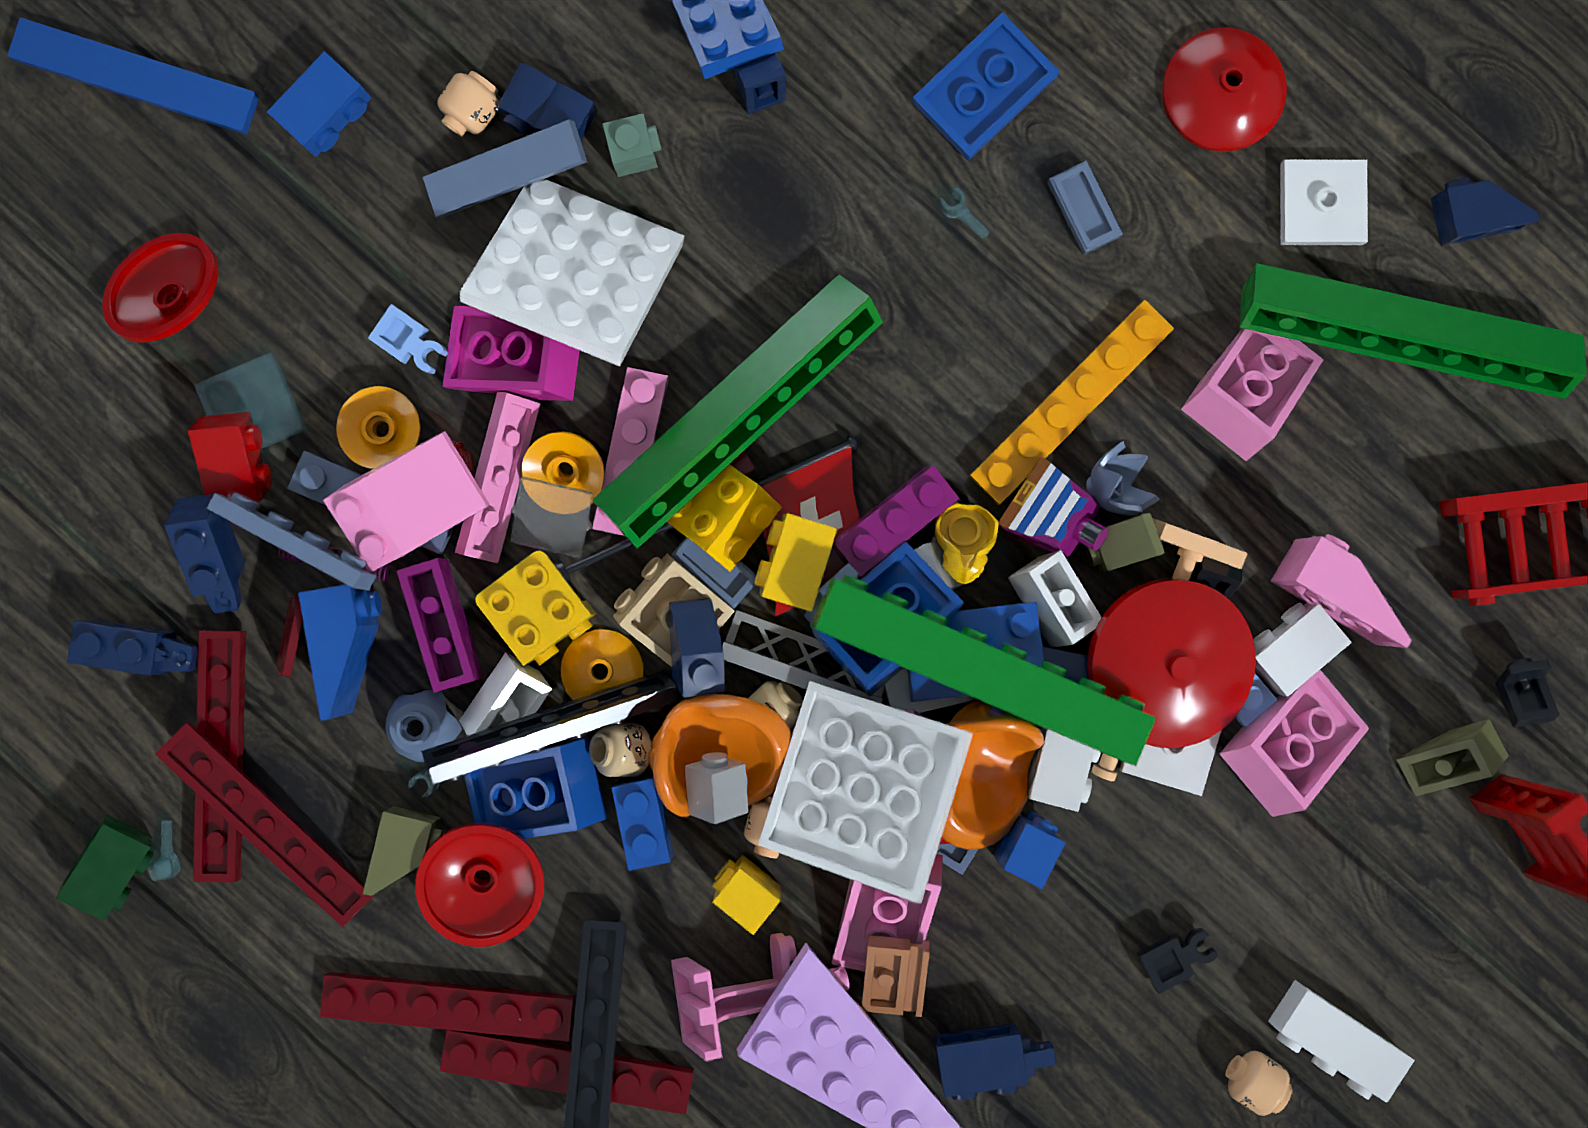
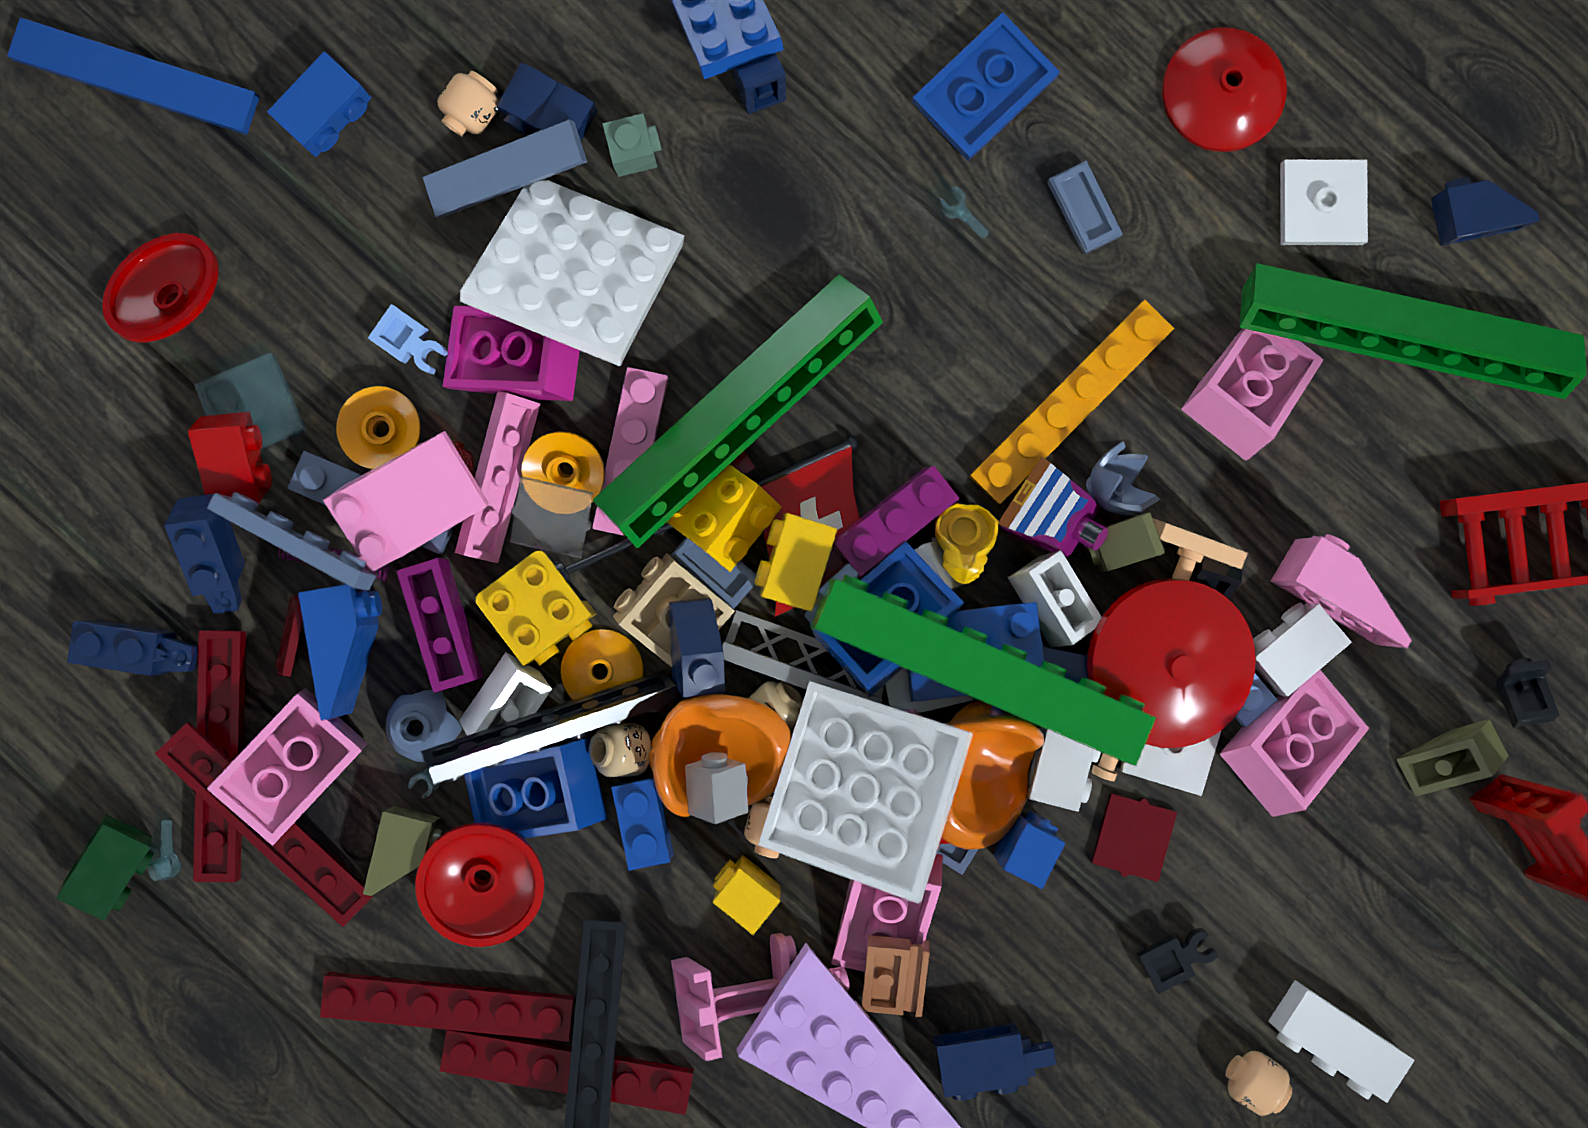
none -> bright pink slope [207,688,368,846]
none -> dark red piece [1091,793,1177,882]

